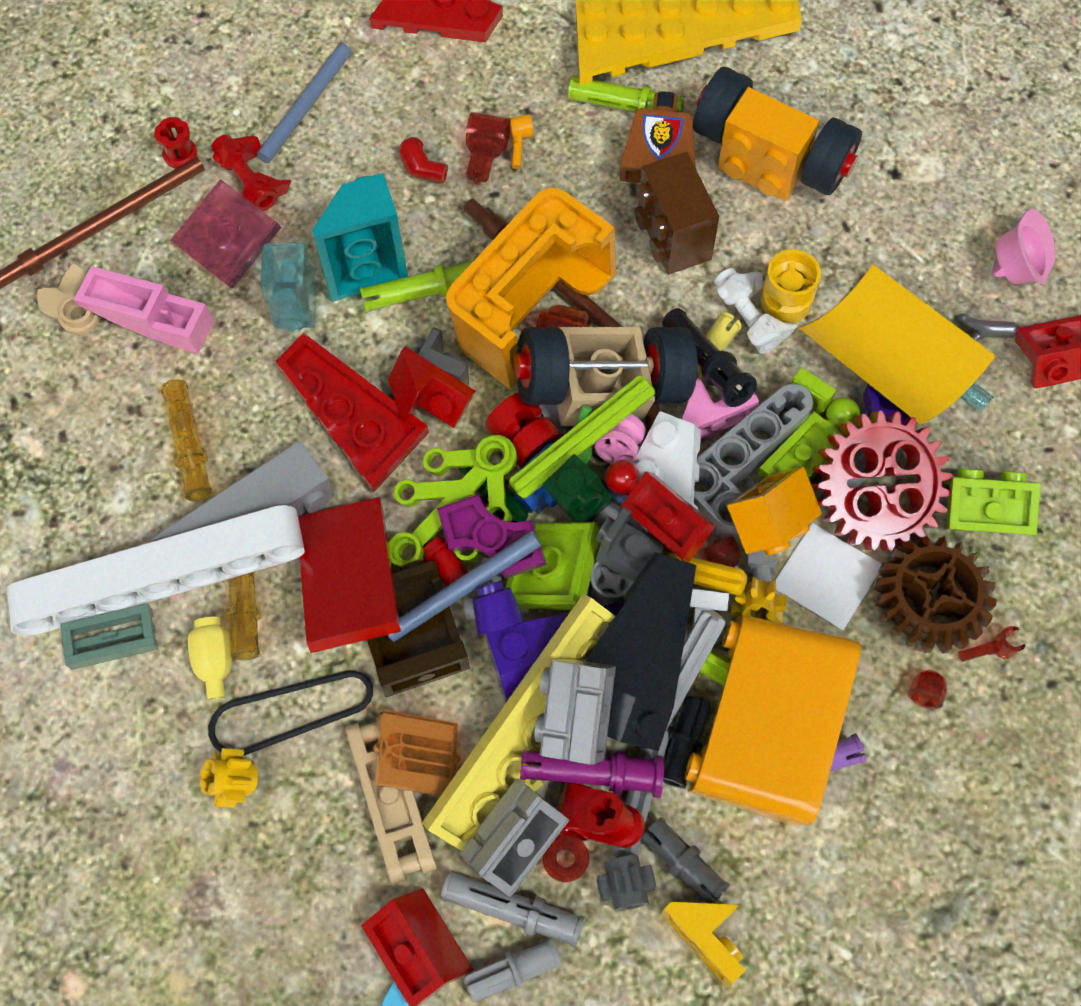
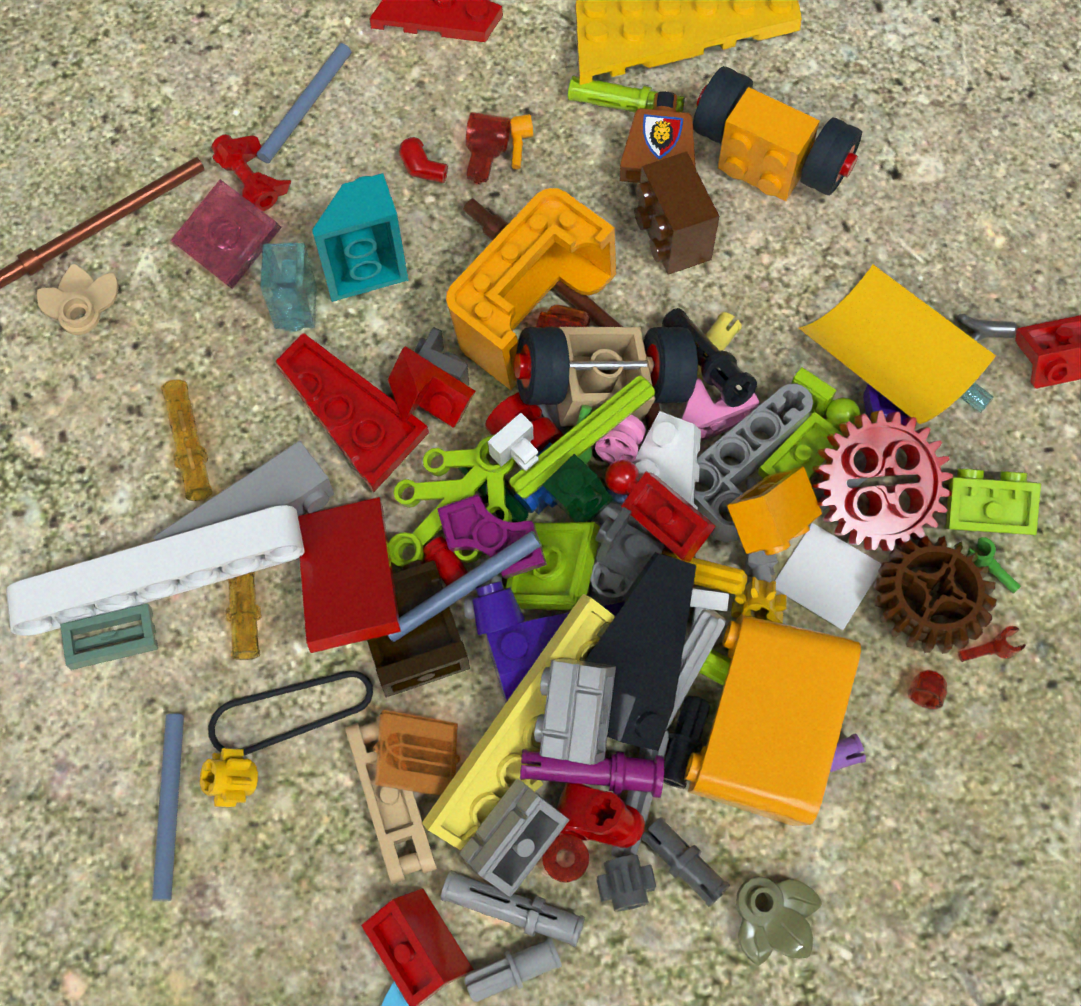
bright pink slope [73,266,214,354] -> none
red bush [154,117,198,169] -> none
light yellow plant [187,617,232,700] -> none
lime pin [360,259,475,313] -> none
yellow slope [661,902,746,988] -> none
clear red hinge [702,536,741,568] -> none
white piece [714,268,797,354] -> none
yellow wheel [760,249,822,323] -> none
bright pink piece [992,209,1055,286] -> none
none -> sand blue bar [152,714,184,902]
none -> white tile [488,413,539,471]
none -> olive plate [736,877,822,966]
none -> bright green hand [967,537,1021,593]

